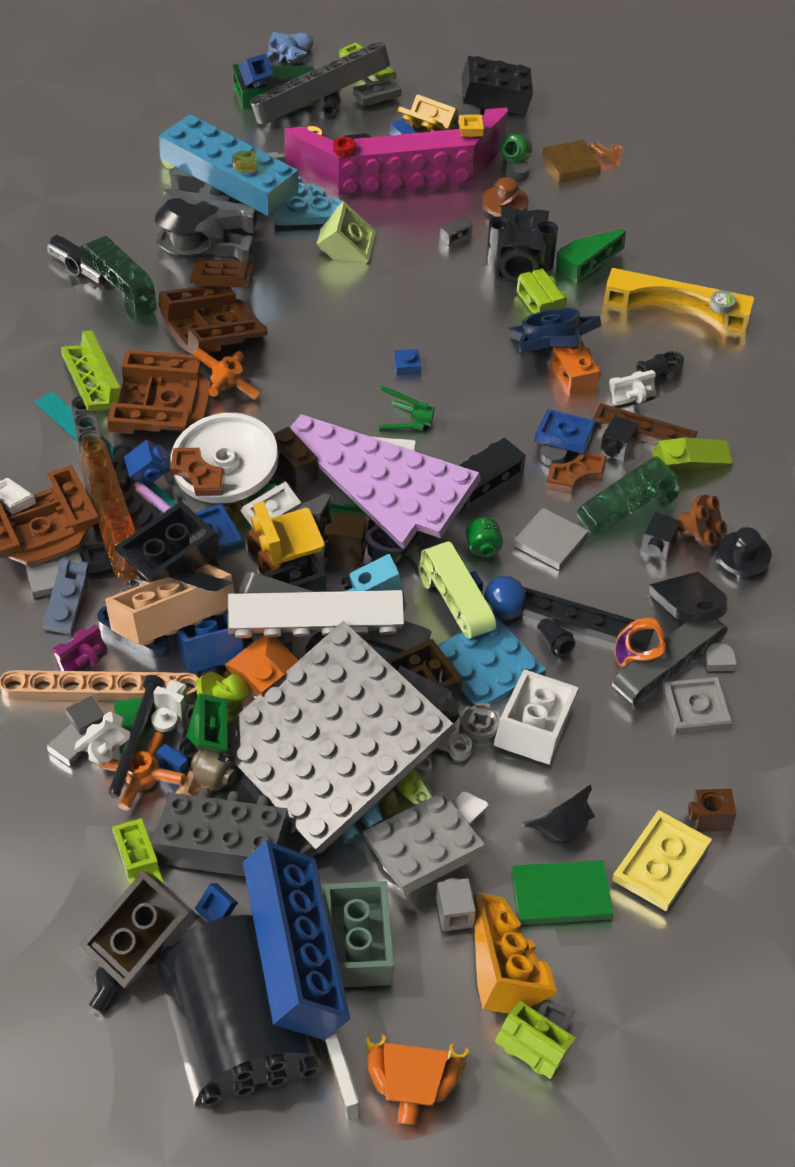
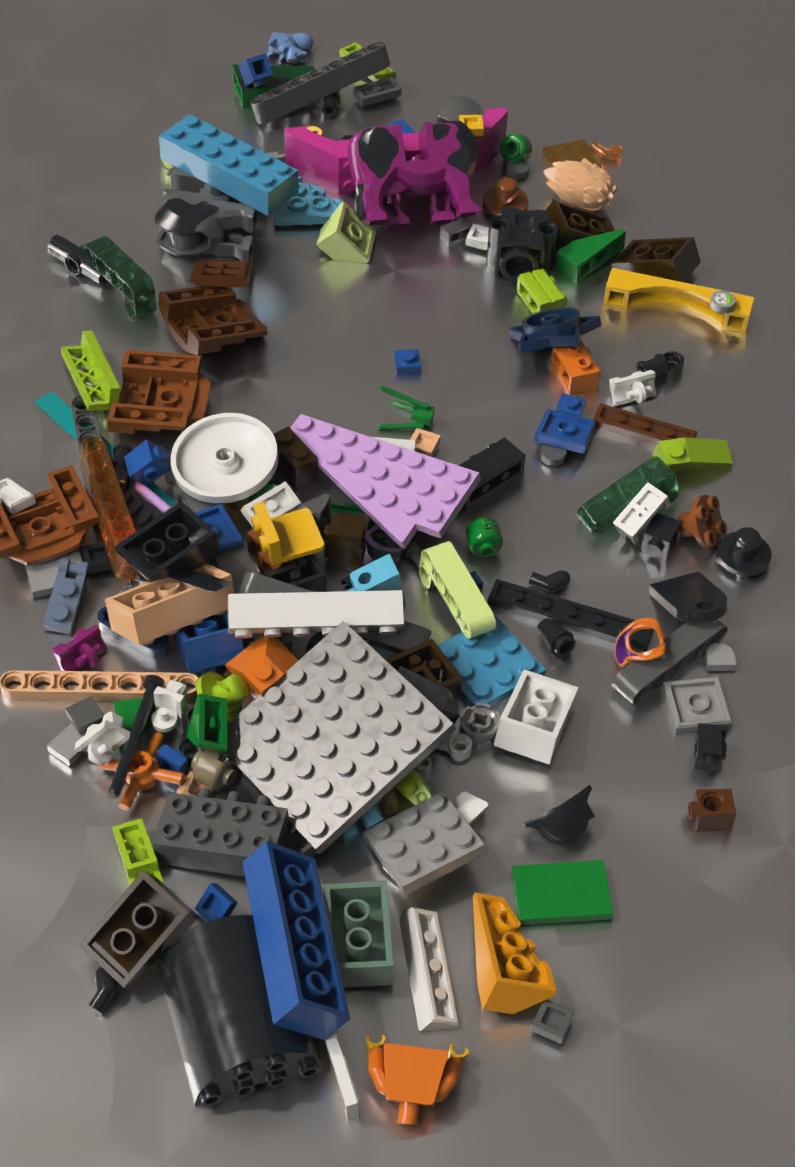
dark orange tile [170,447,225,496] -> none
orange bar [193,347,260,400] -> none
clear yellow tile [232,151,257,173] -> none
red tile [333,137,356,158] -> none
yellow bracket [398,95,458,132] -> none
light grey brick [436,878,476,931] -> none
black brick [461,55,533,115] -> none
blue hair [484,576,526,621] -> none
lime brick [494,1001,576,1079] -> none
light grey tile [514,508,588,570] -> none
dark orange tile [546,452,607,494] -> none
black brick [600,415,639,462] -> none
light yellow plate [612,810,712,912] -> none
none -> magenta animal [348,121,482,230]
none -> white slope [399,907,459,1032]
none -> light nougat plate [410,428,441,457]
none -> white plate [466,224,489,250]
none -> black arm [529,570,571,593]
none -> light nougat head [544,158,618,211]
none -> dark brown slope [546,199,615,253]
none -> blue plate [555,393,586,417]
none -> dark brown slope [611,237,701,282]
none -> white hinge [613,483,671,545]
none -> black brick [694,723,728,772]

